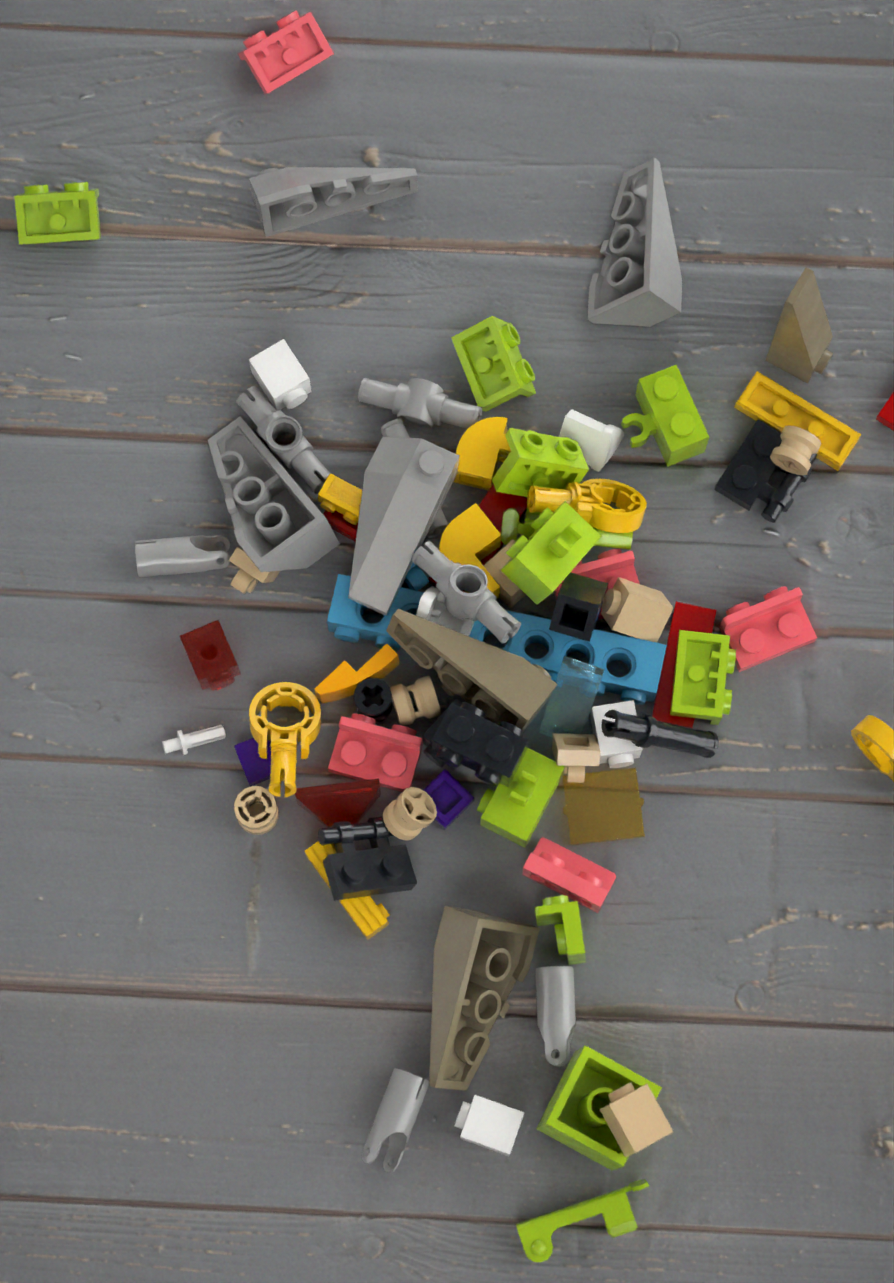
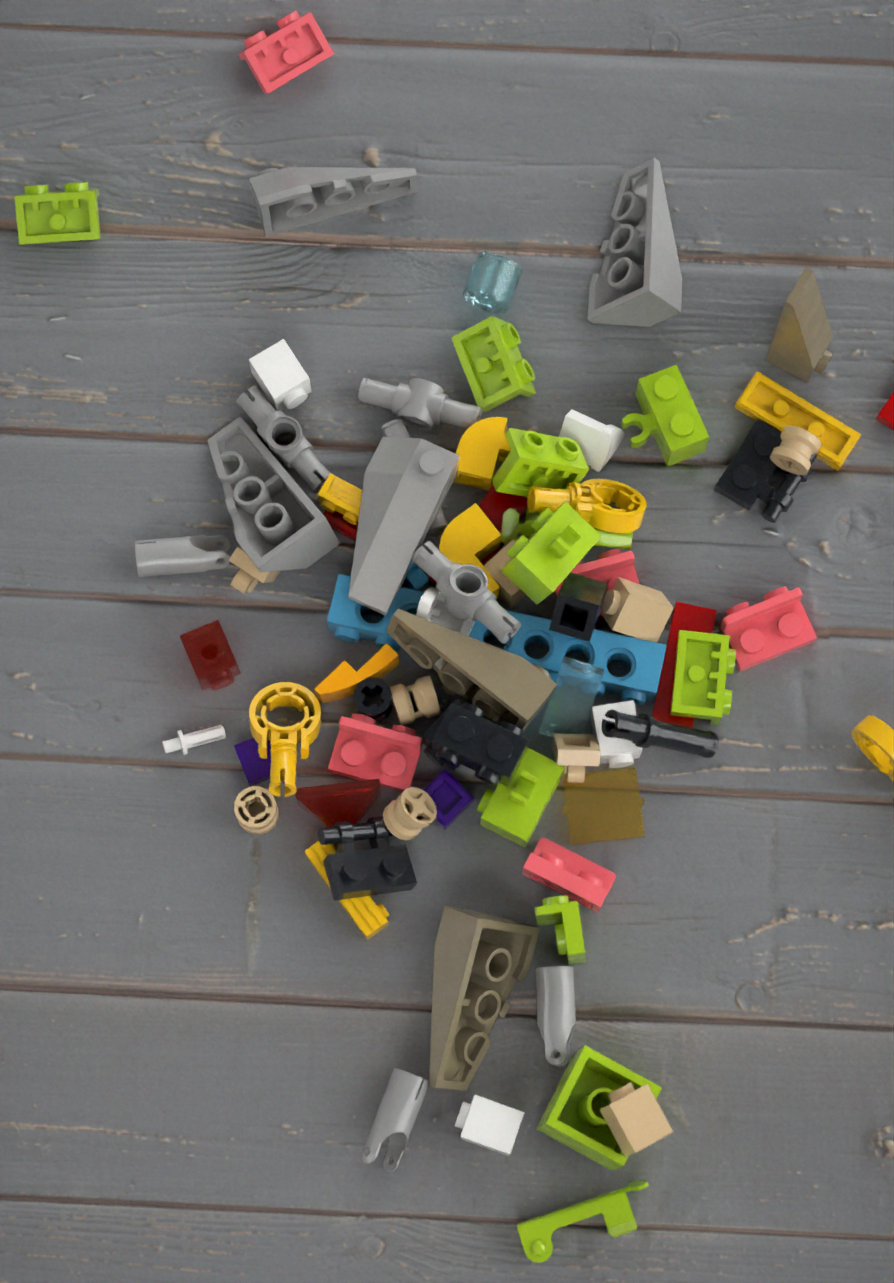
none -> clear light blue piece [463,251,522,314]

